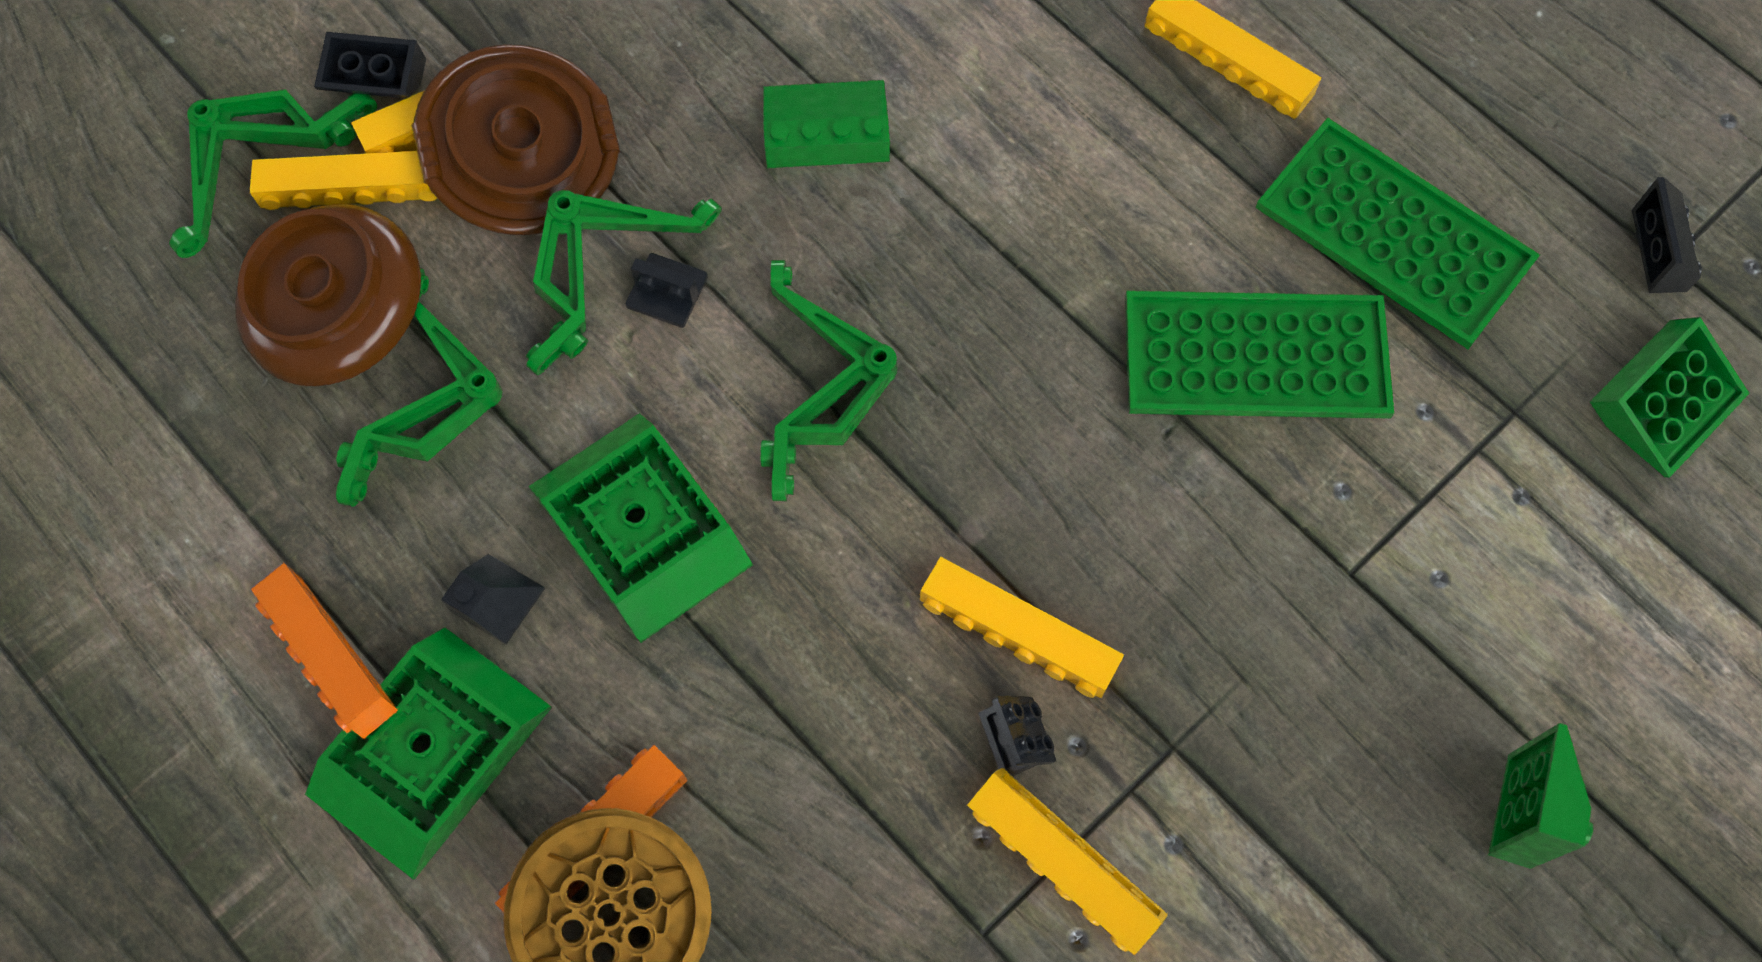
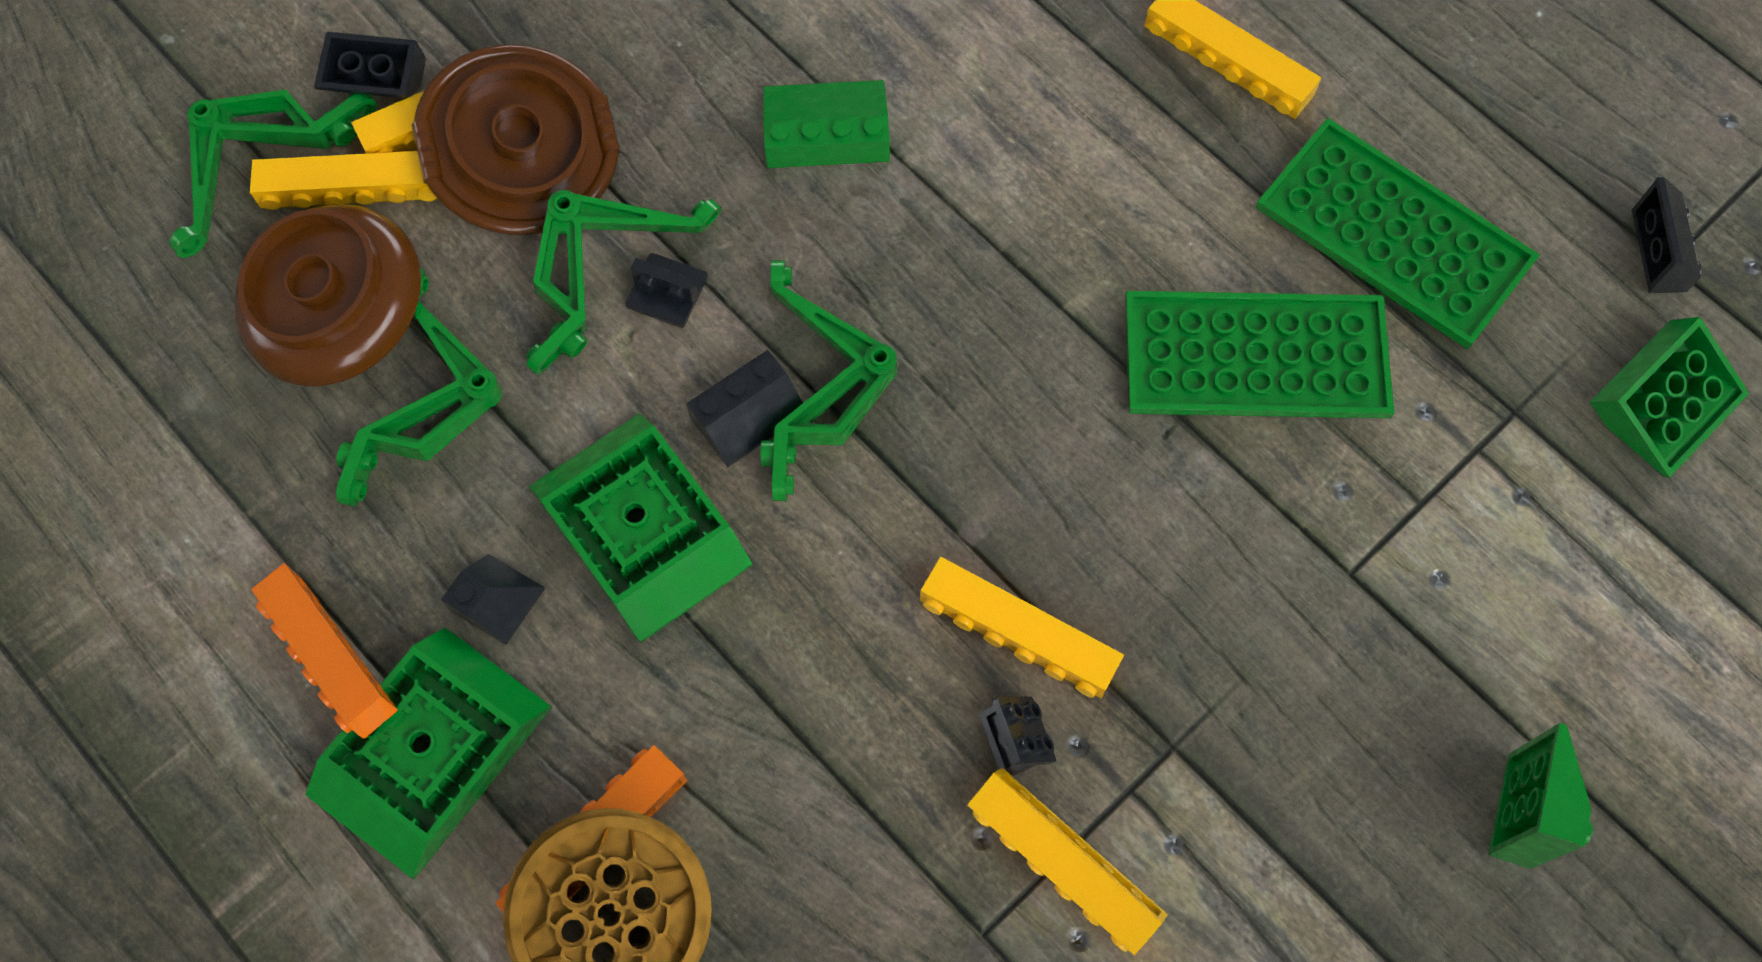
none -> black slope [686,350,803,468]

